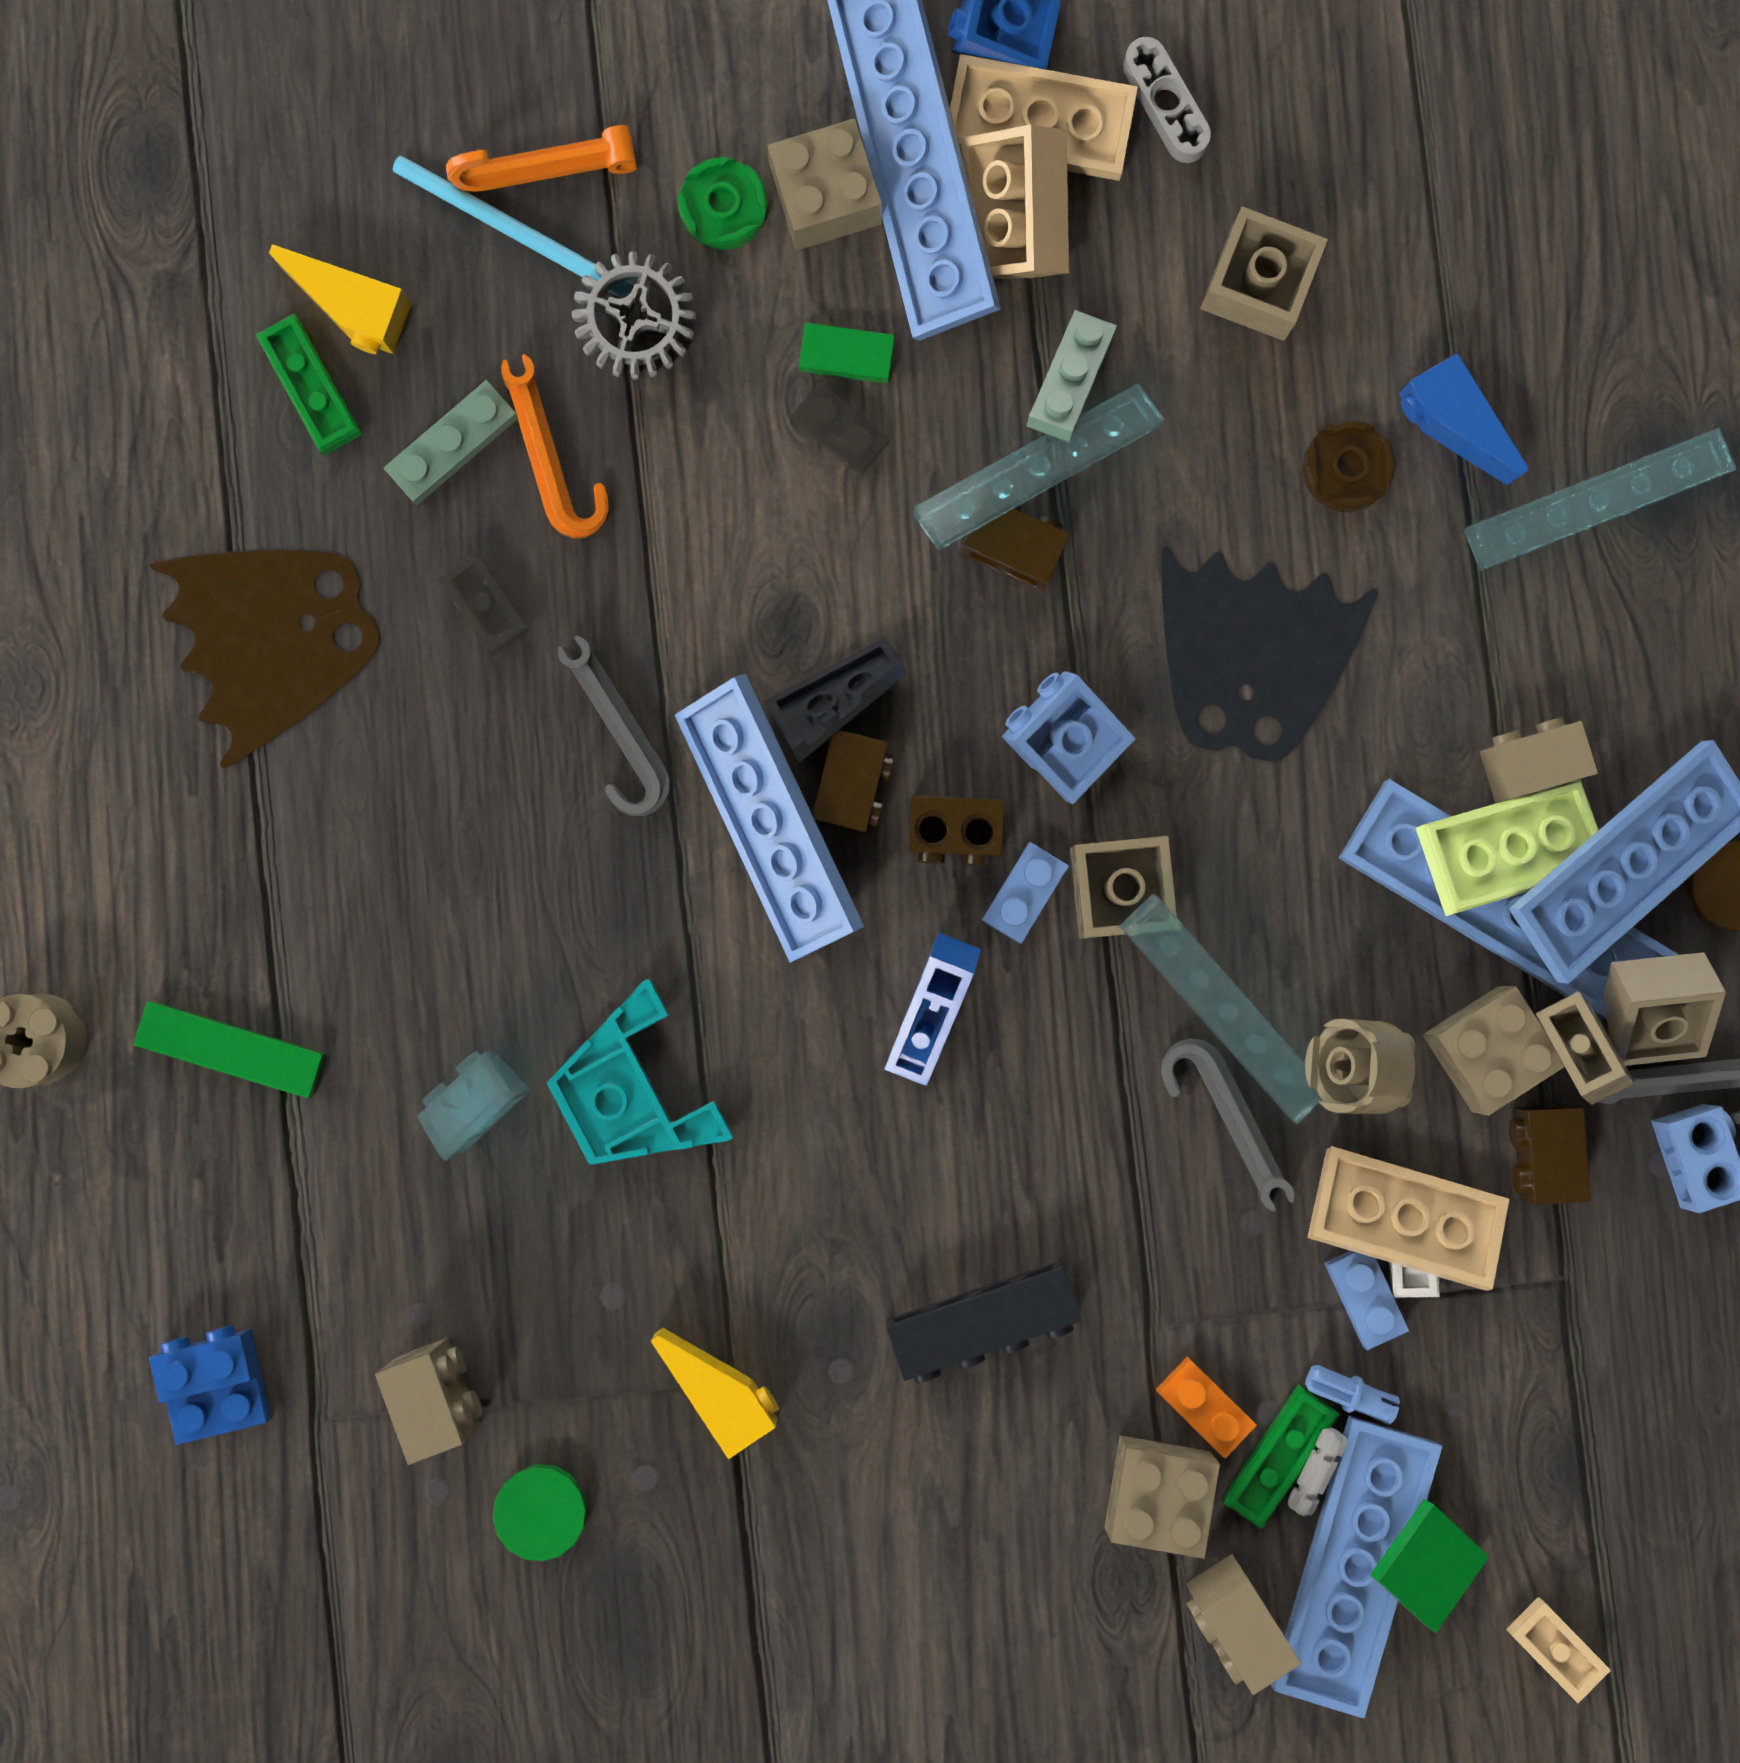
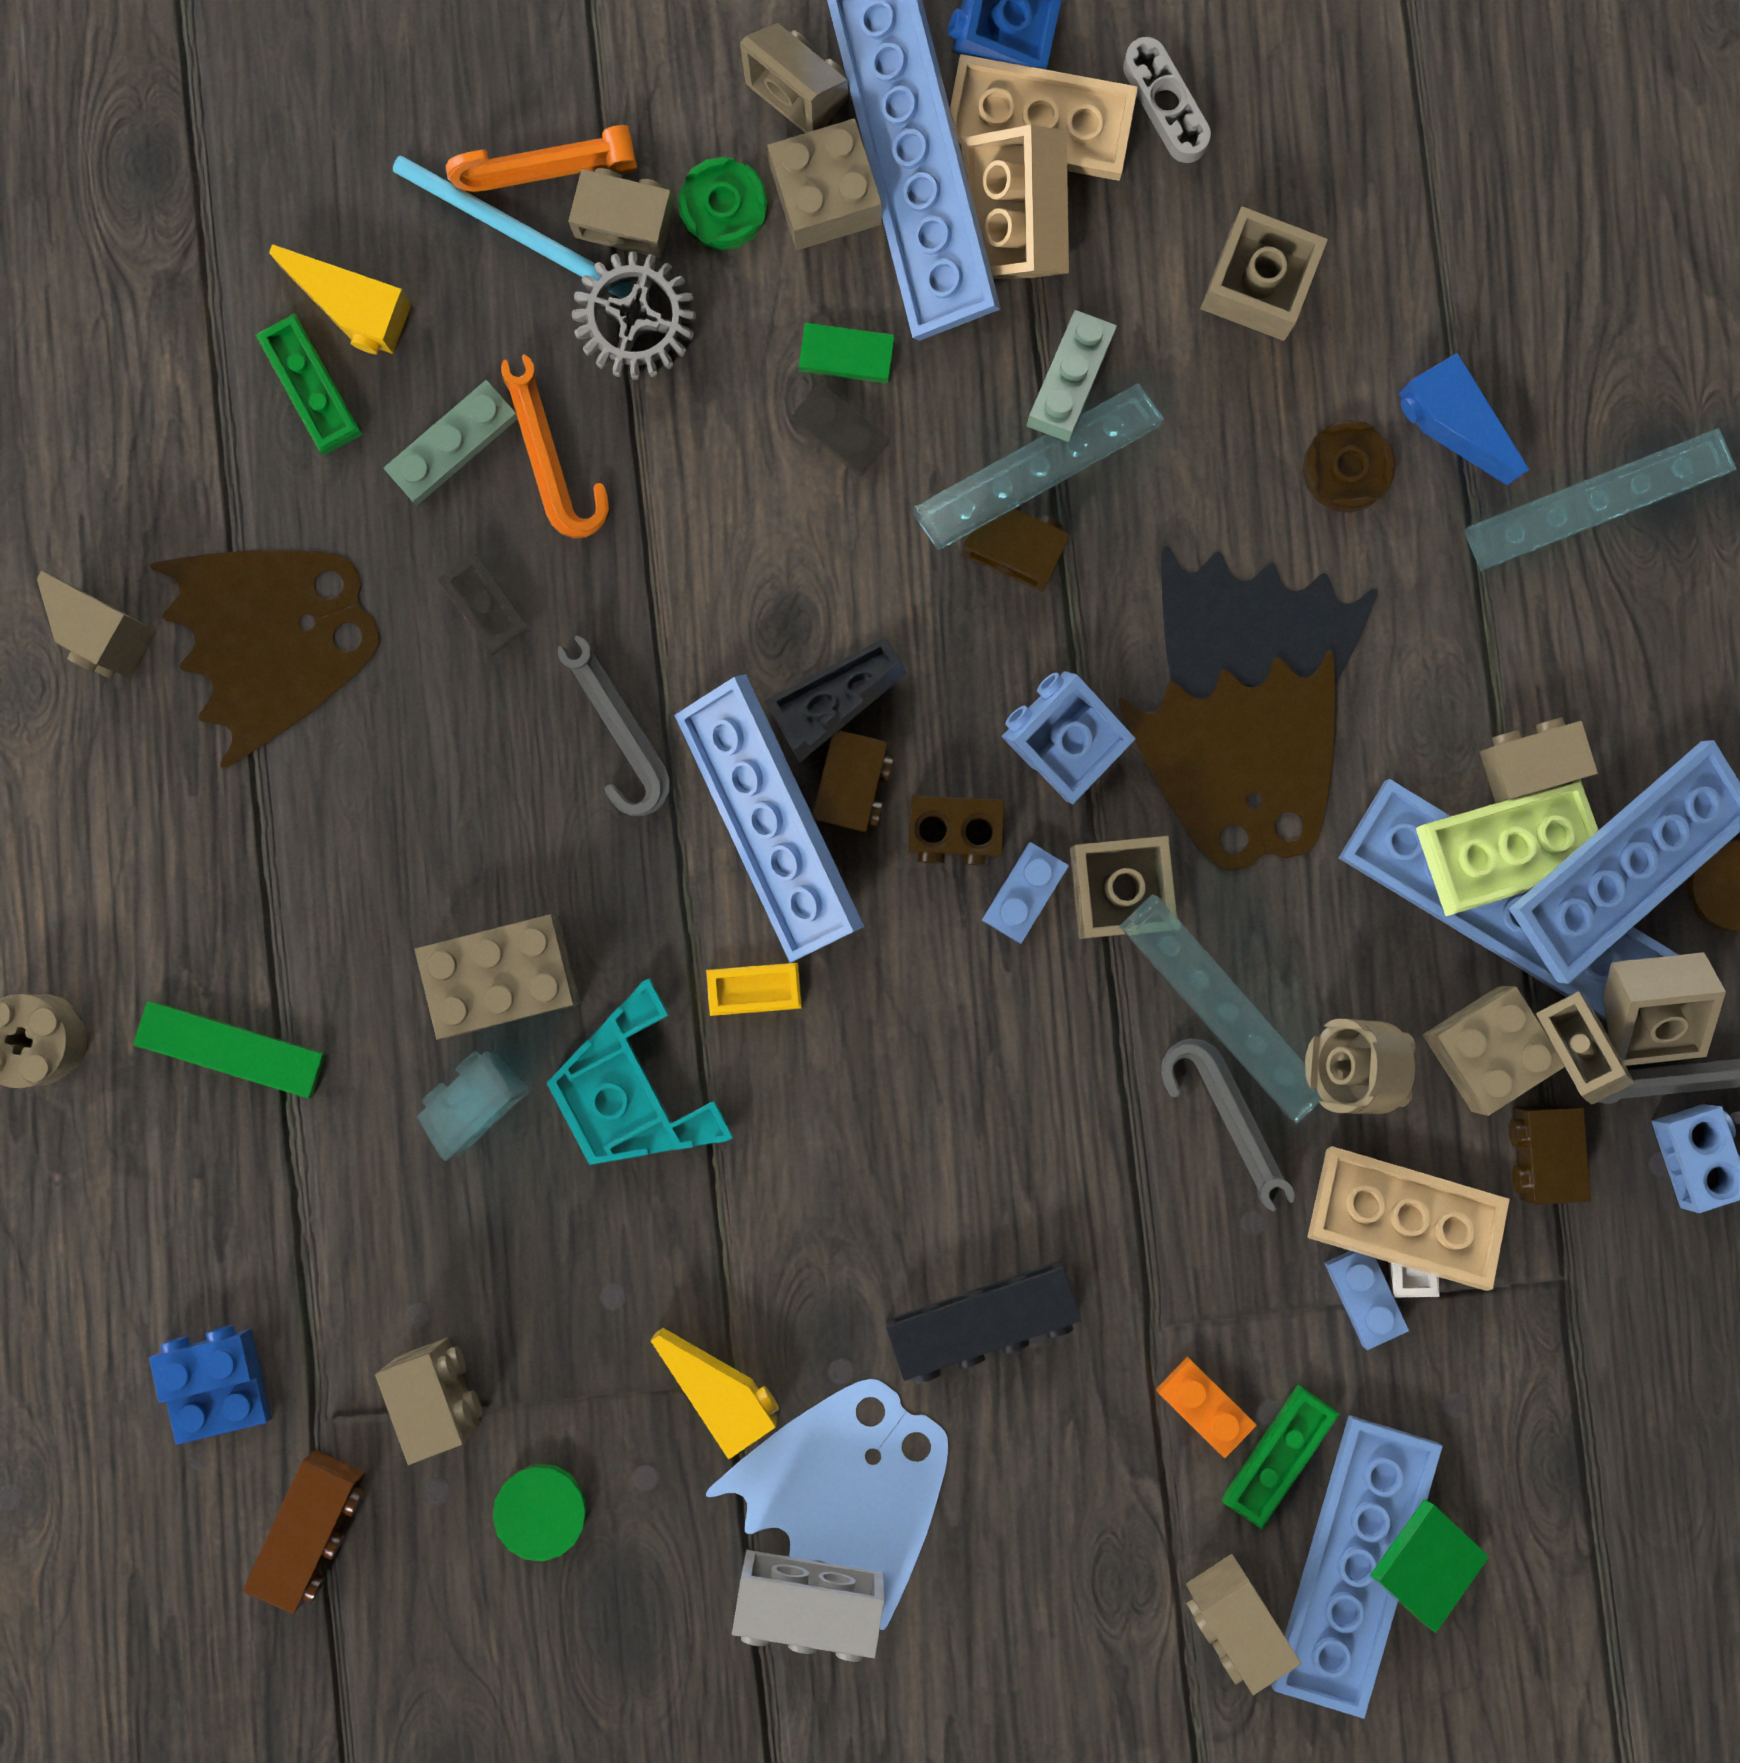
slope [884,932,981,1086] -> none
dark tan brick [1105,1435,1220,1559] -> none
light grey axle [1288,1428,1348,1516] -> none
medium blue axle [1305,1365,1400,1425] -> none
tan plate [1506,1597,1611,1703] -> none
none -> dark tan slope [37,571,157,679]
none -> reddish brown brick [242,1450,365,1615]
none -> dark tan brick [414,914,581,1040]
none -> dark tan brick [568,168,674,259]
none -> yellow tile [706,963,802,1016]
none -> light blue piece [706,1379,948,1630]
none -> light grey brick [732,1550,884,1662]
none -> dark tan slope [740,23,848,133]
none -> dark brown piece [1119,651,1335,870]

